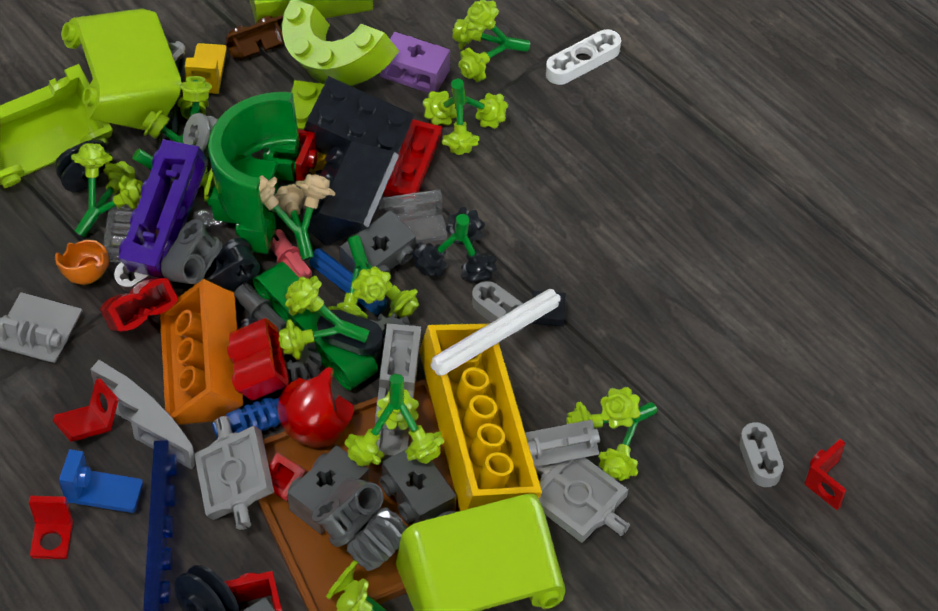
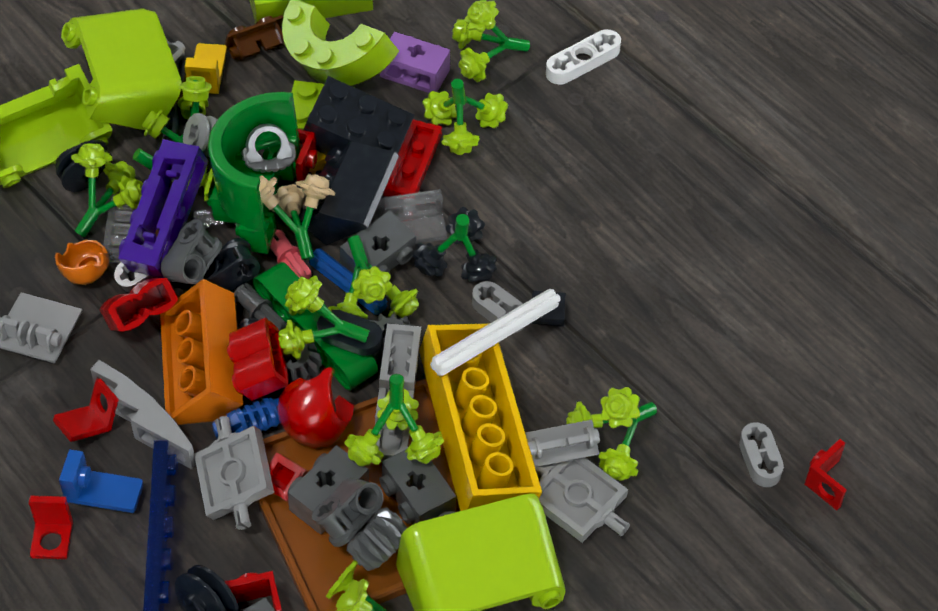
none -> flat silver piece [241,124,296,173]

